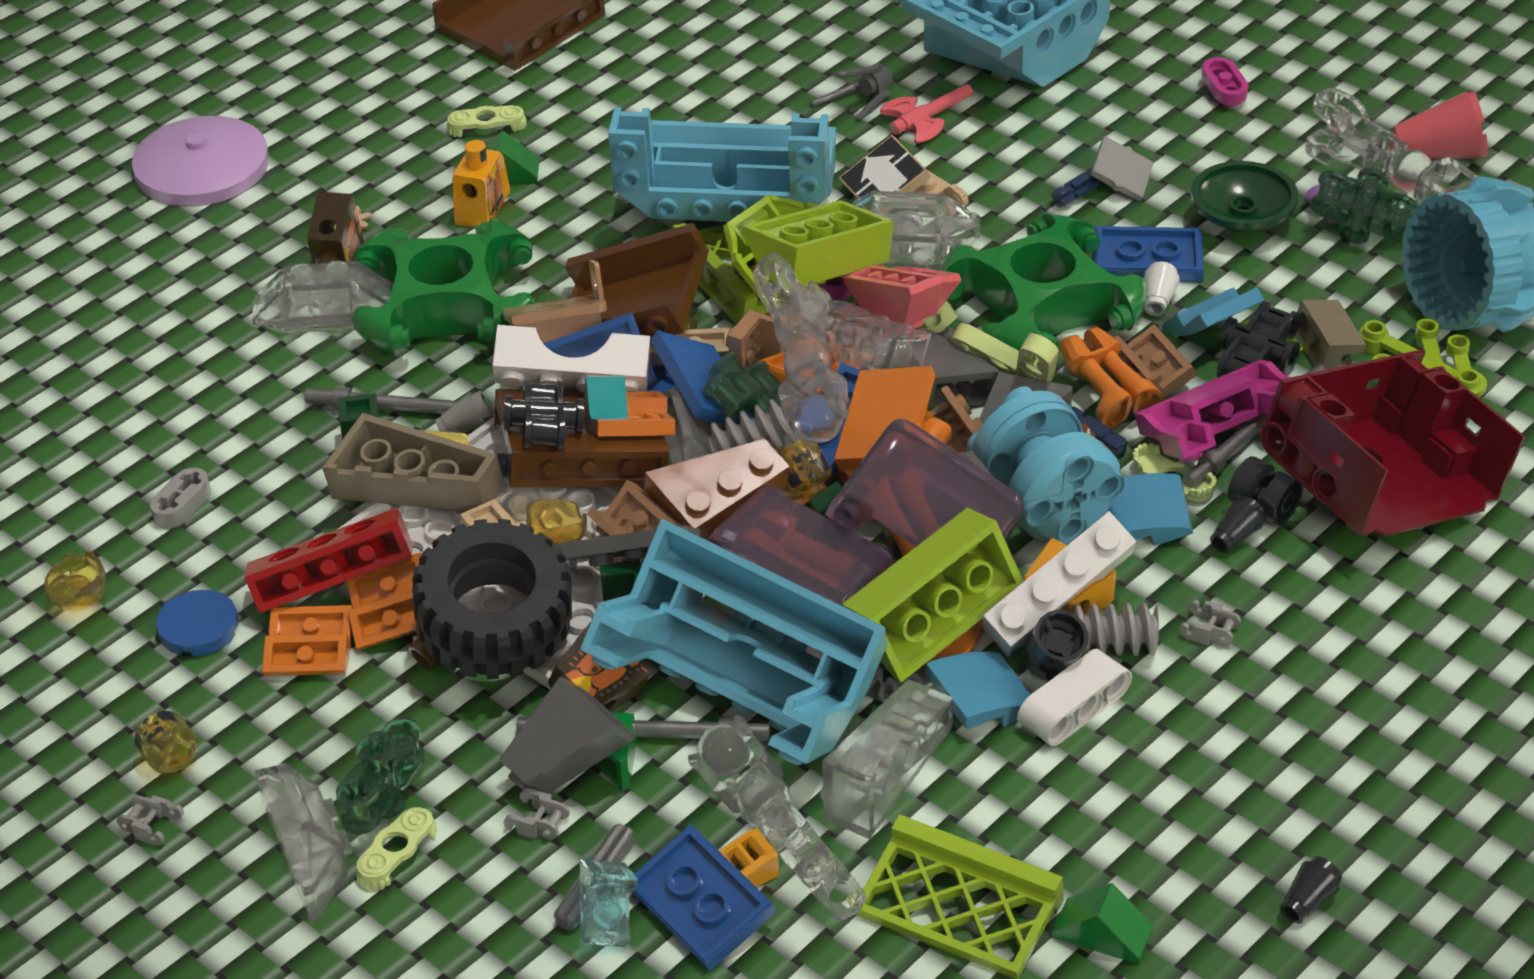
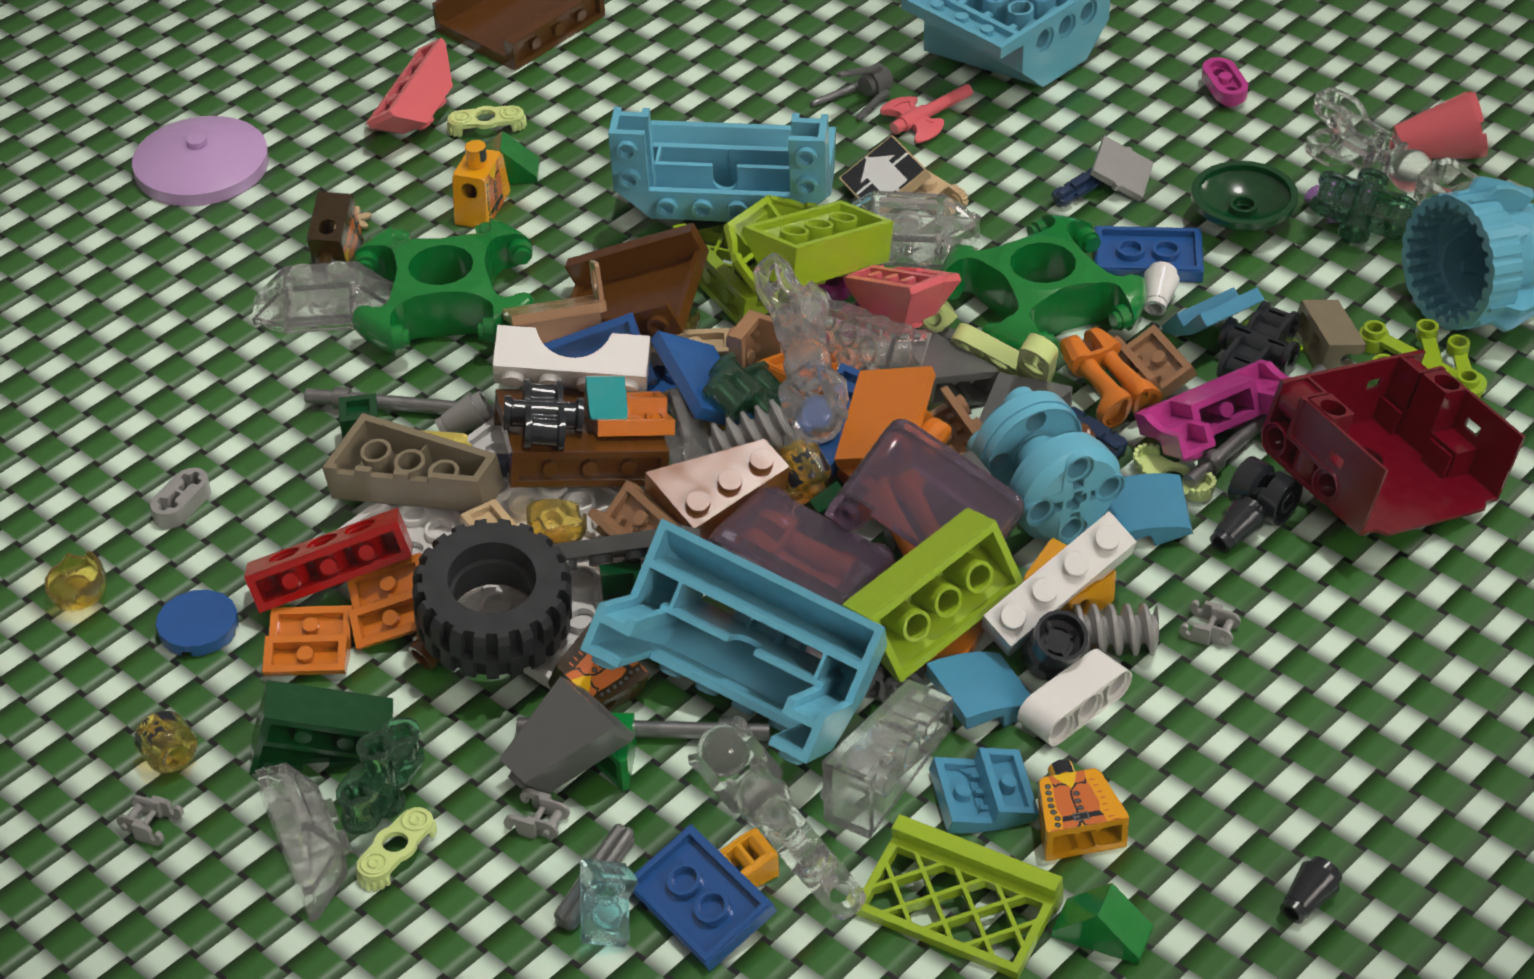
none -> dark green wedge [249,680,393,775]
none -> coral wedge [365,37,453,134]
none -> dark azure slope [929,747,1039,834]
none -> light orange torso [1037,759,1129,861]

